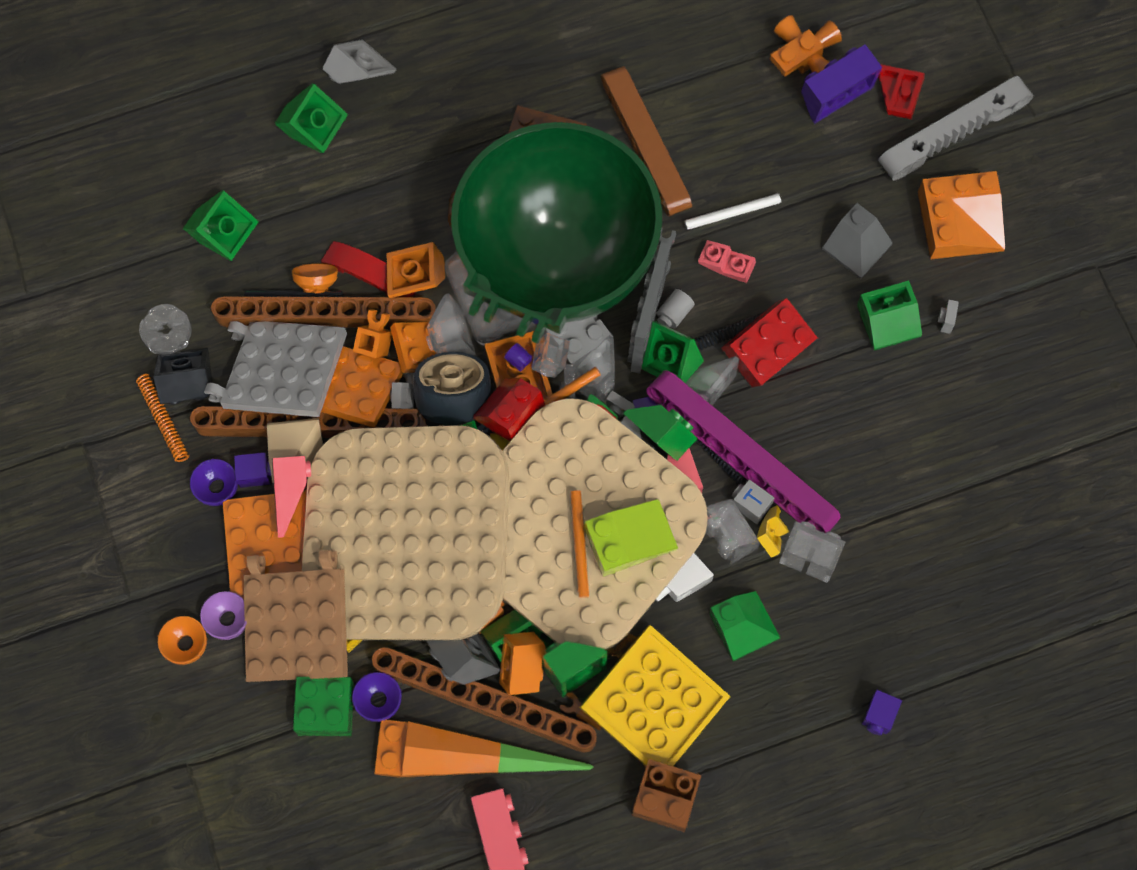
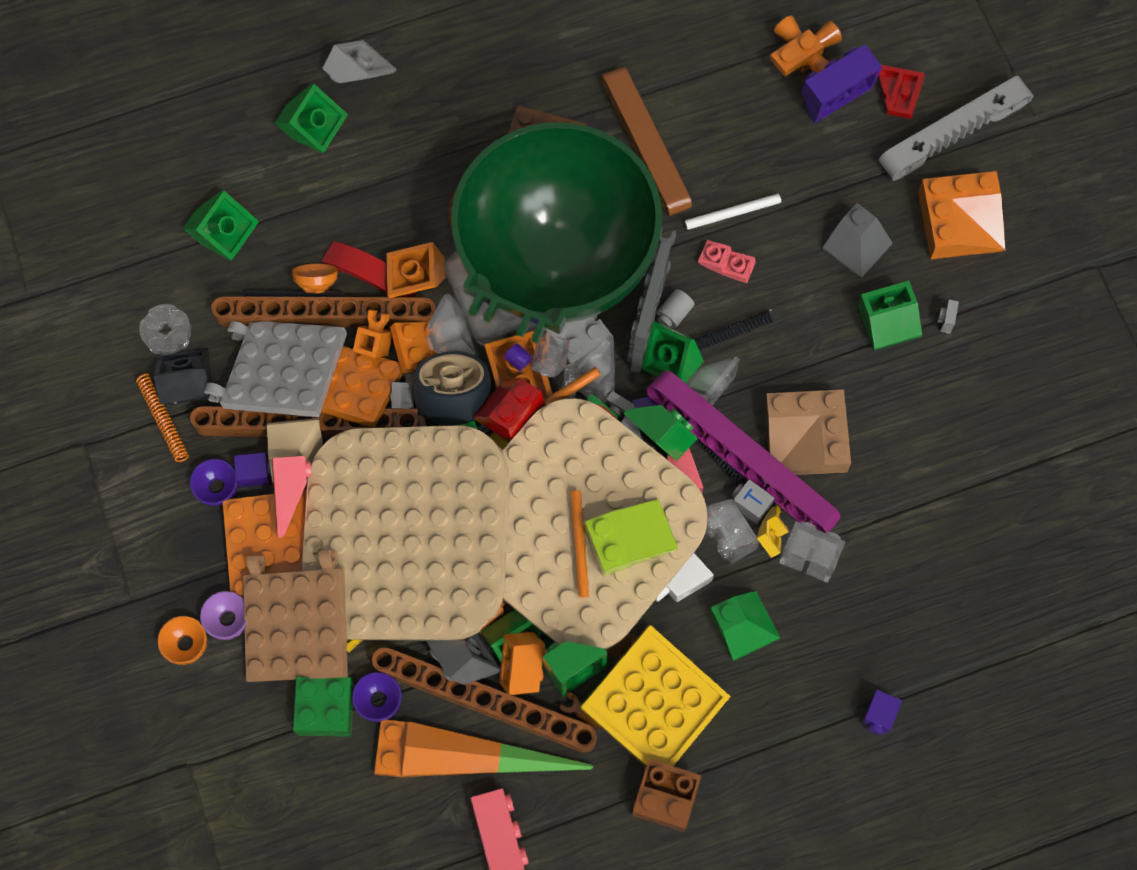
red brick [722,298,818,387] -> none
none -> medium nougat slope [764,390,851,475]

